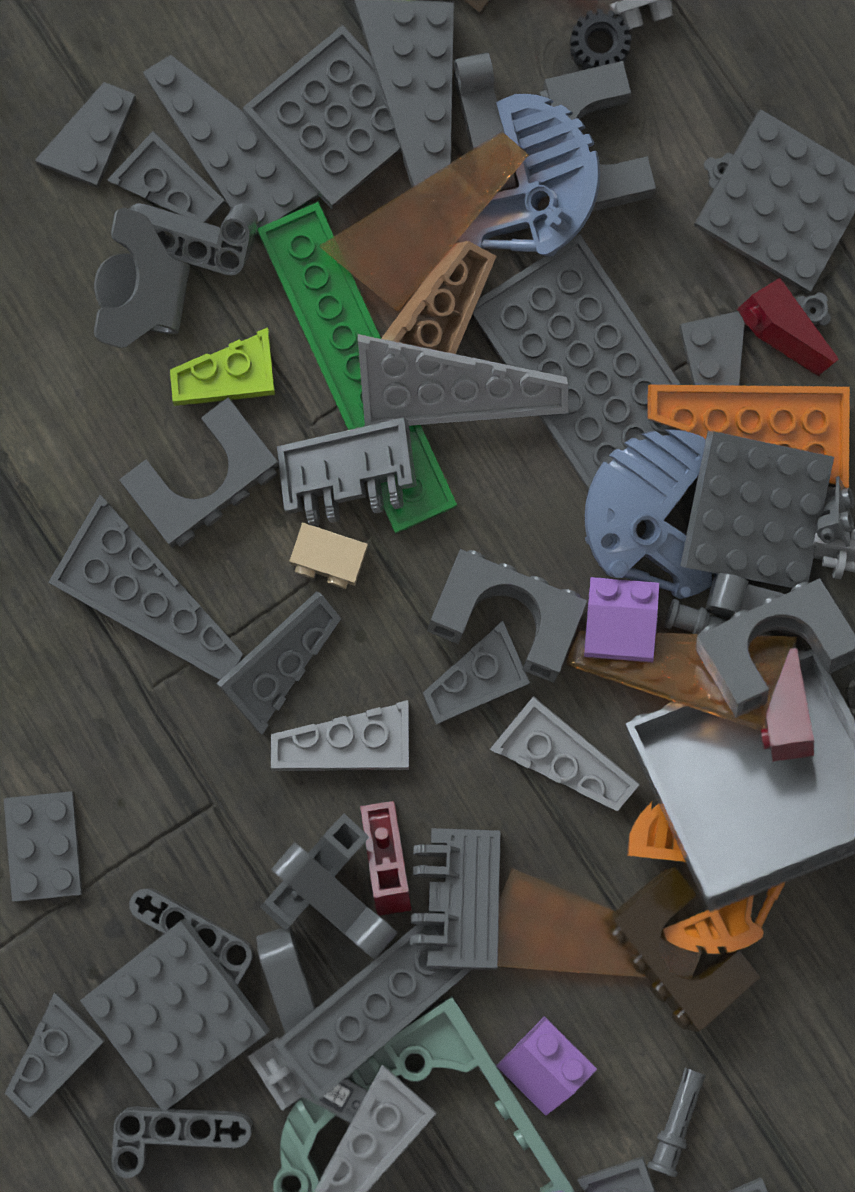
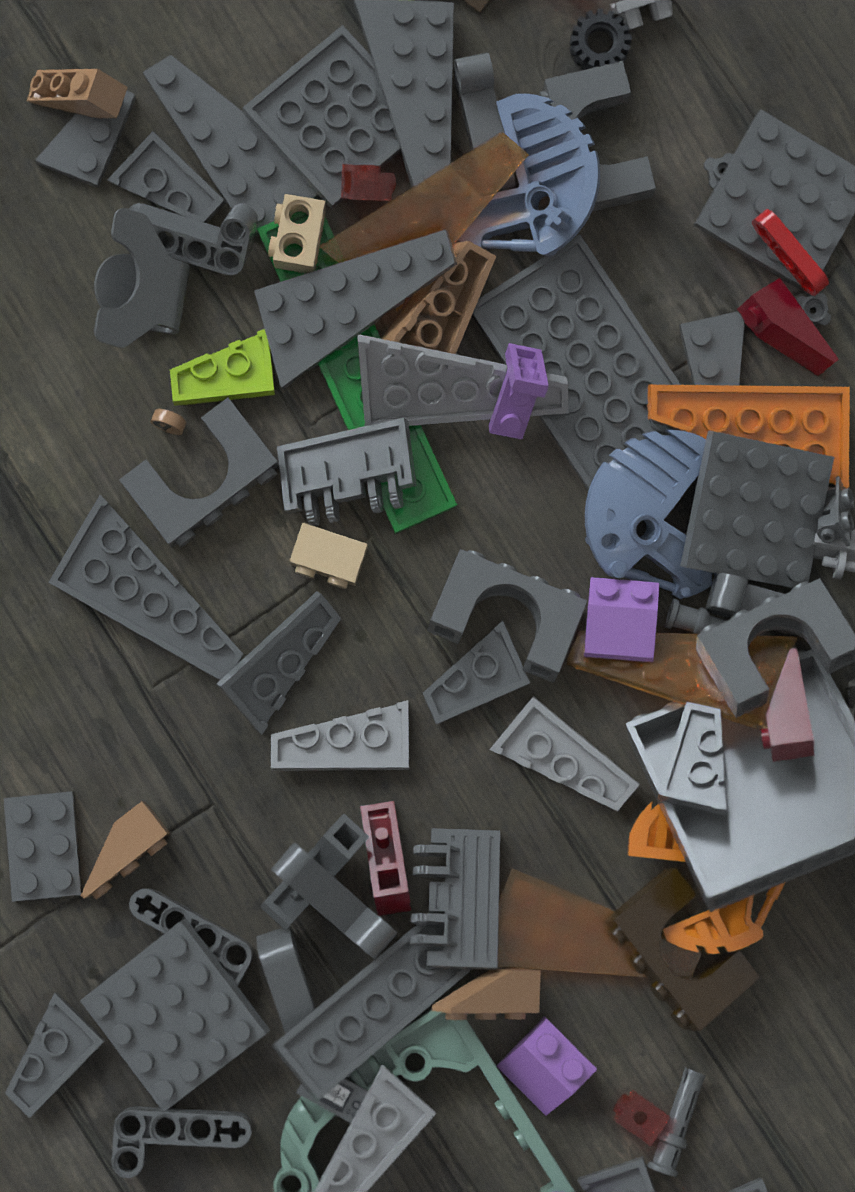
light grey hips [248,1037,303,1110] -> none
none -> medium nougat slope [27,69,128,118]
none -> medium nougat slope [81,801,170,899]
none -> medium nougat tile [150,409,186,435]
none -> dark grey wing [254,229,457,389]
none -> tan brick [268,194,326,273]
none -> clear red brick [341,164,396,201]
none -> medium nougat slope [432,968,541,1020]
none -> medium lavender bracket [489,343,549,439]
none -> clear red brick [613,1089,671,1146]
none -> wing [658,701,727,816]
none -> red beam [752,209,829,296]

